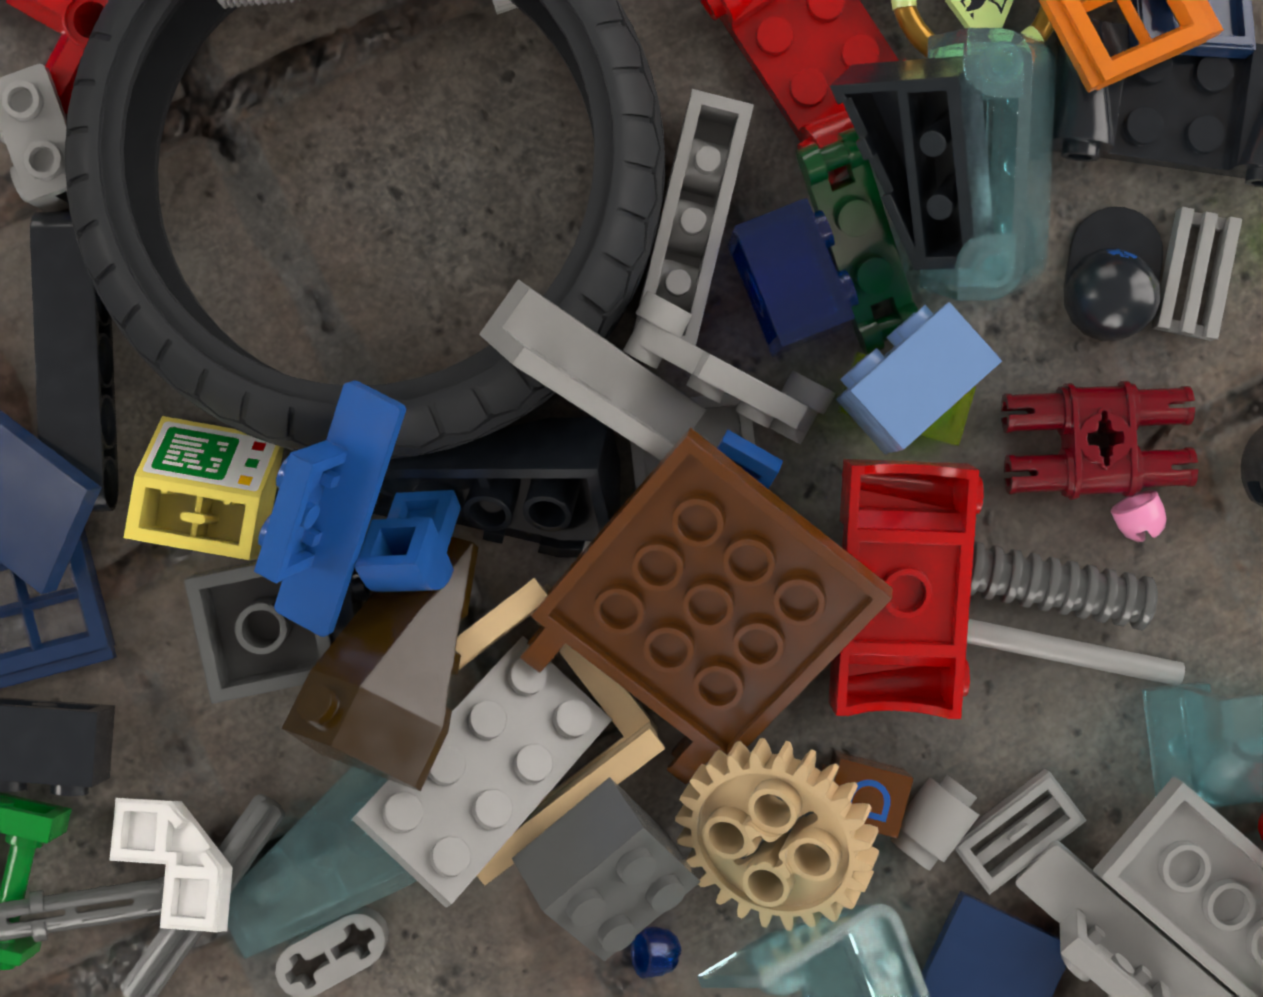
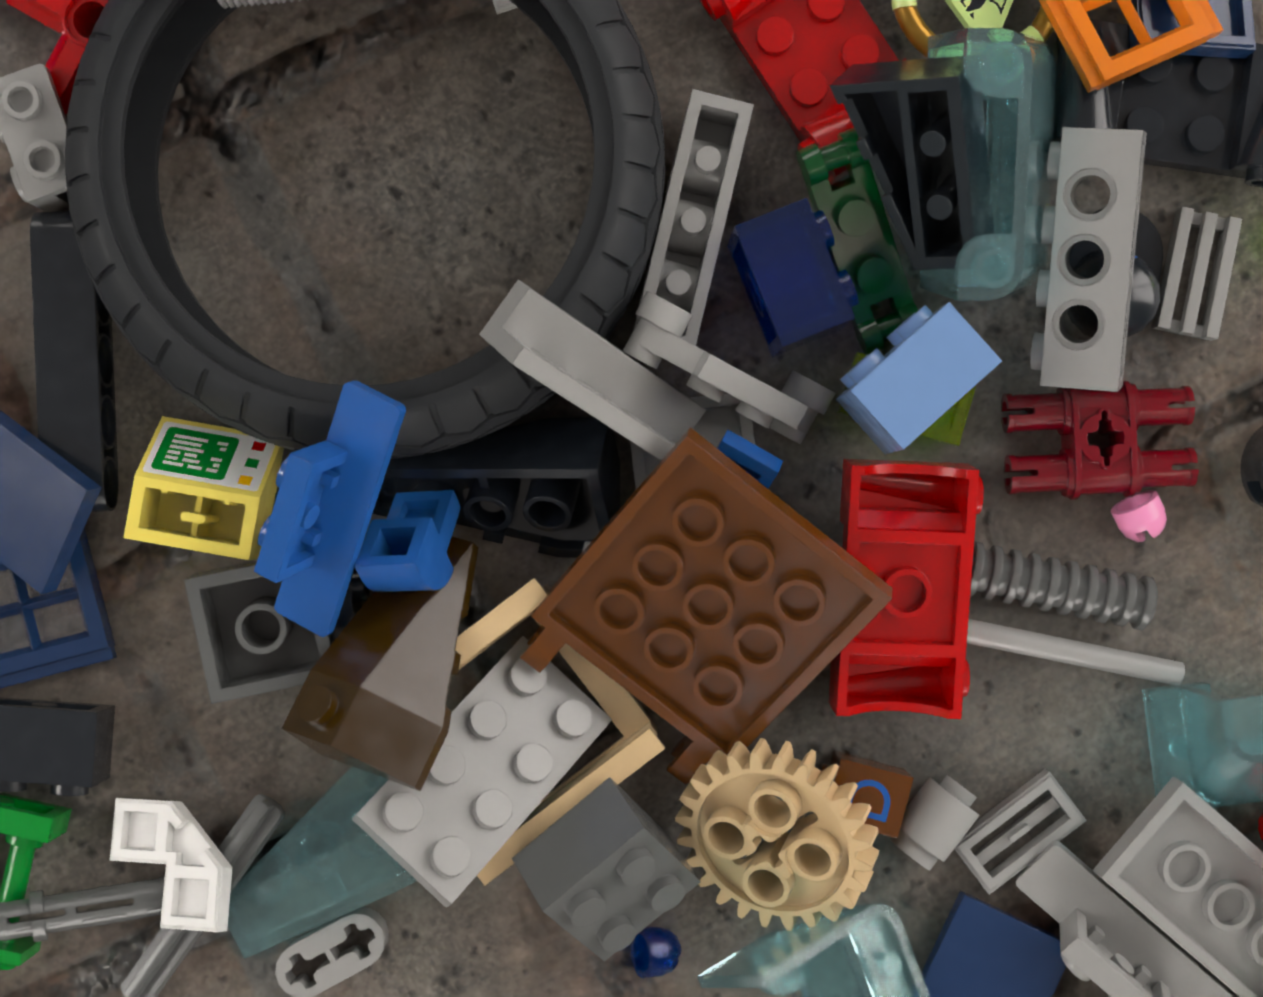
none -> light grey brick [1030,127,1147,392]

